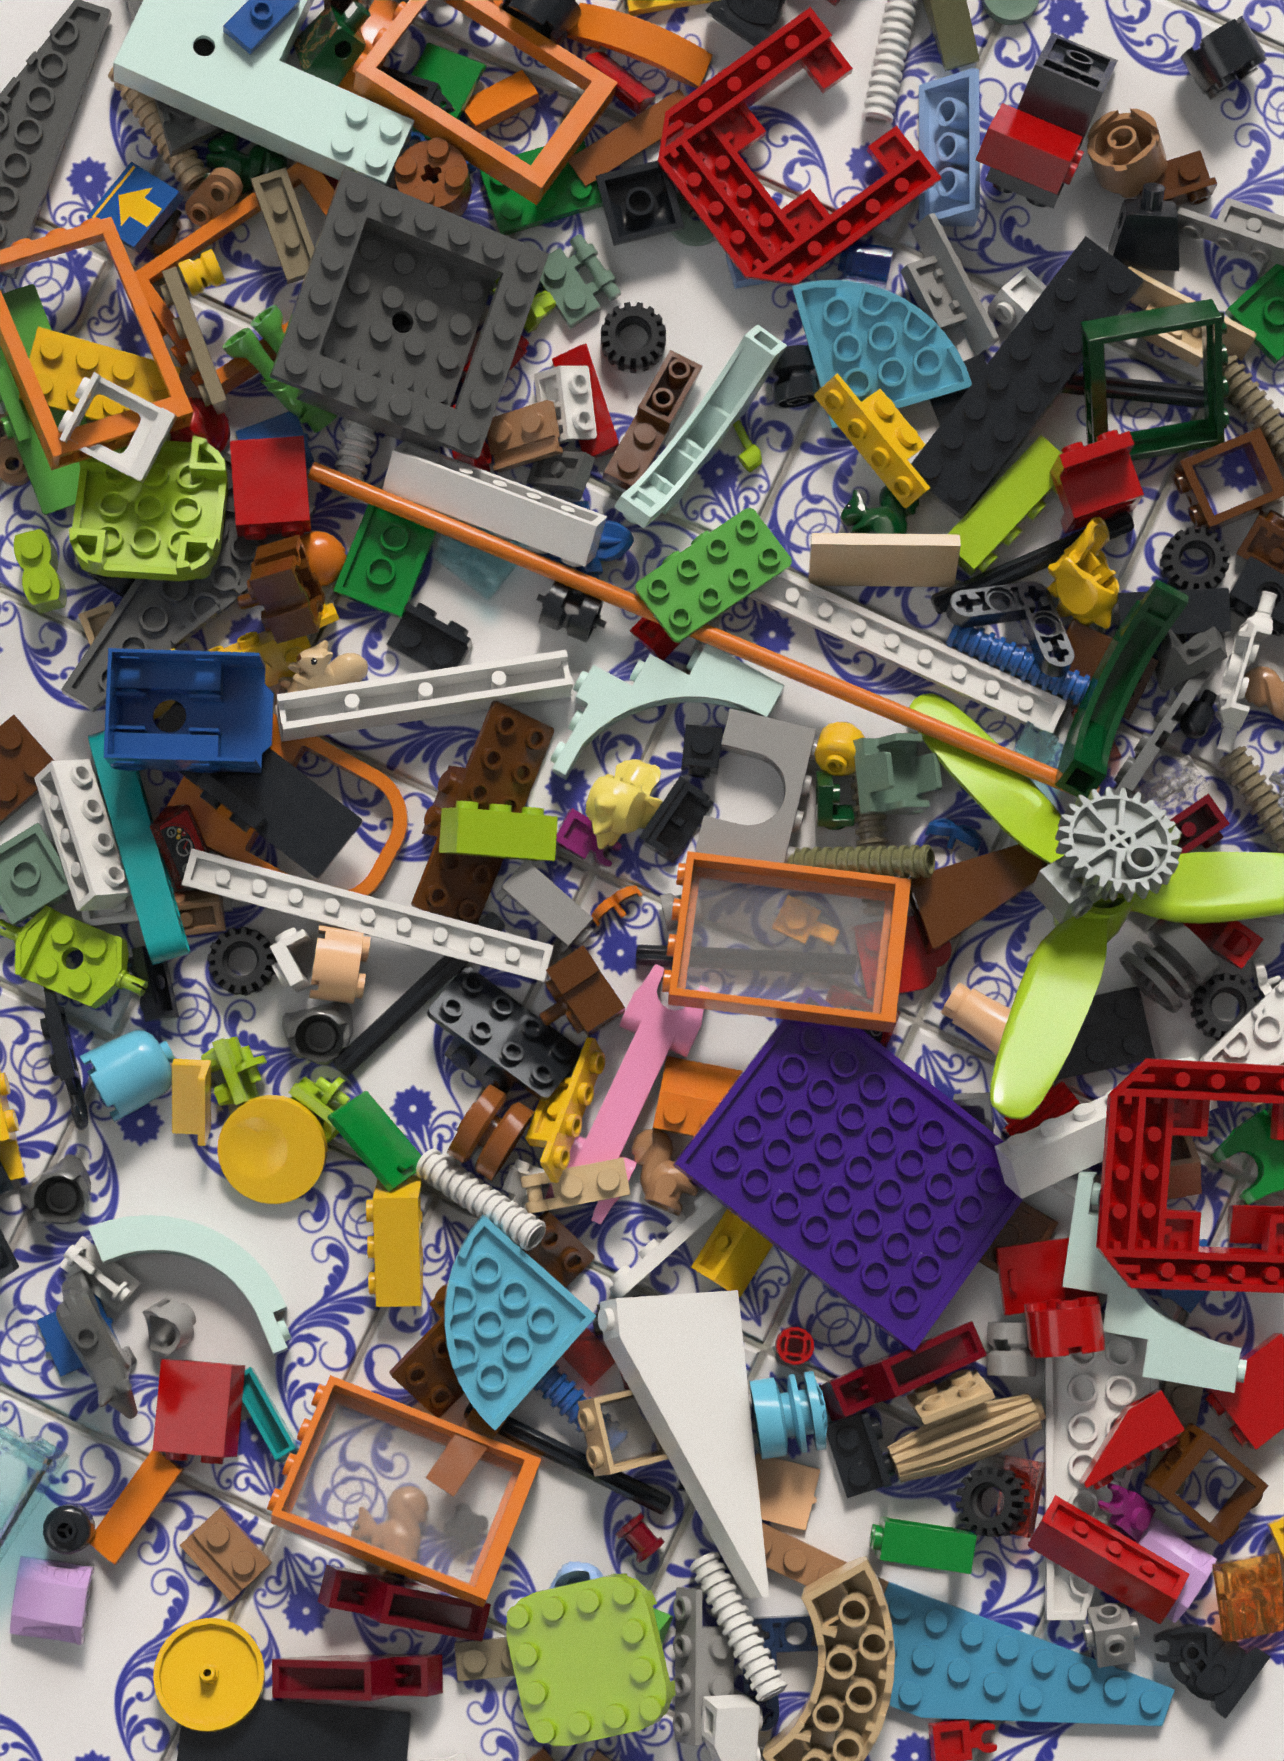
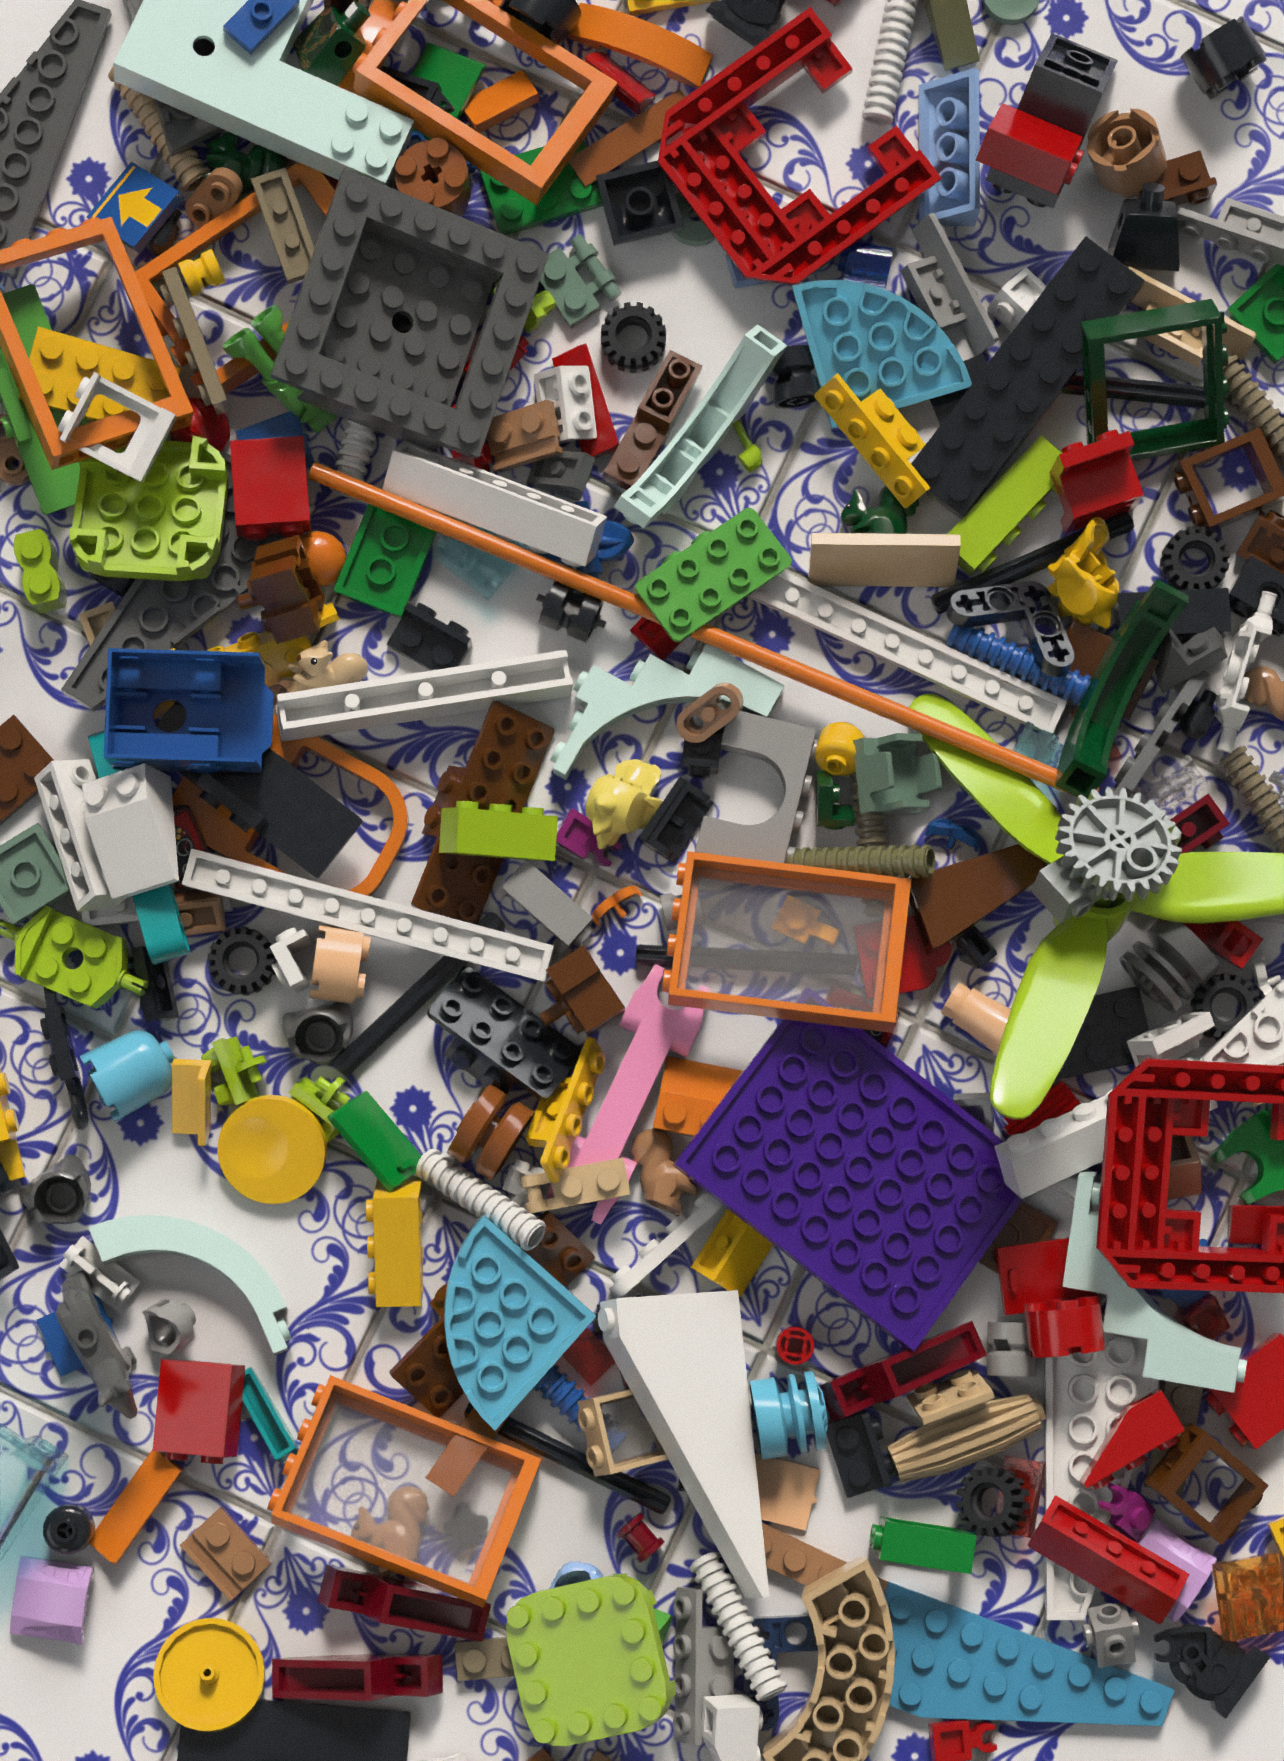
none -> white slope [82,763,179,901]
none -> medium nougat plate [676,683,744,743]
none -> black slope [955,926,997,969]
none -> white bracket [1127,1012,1215,1067]
none -> clear red plate [1179,1293,1230,1340]

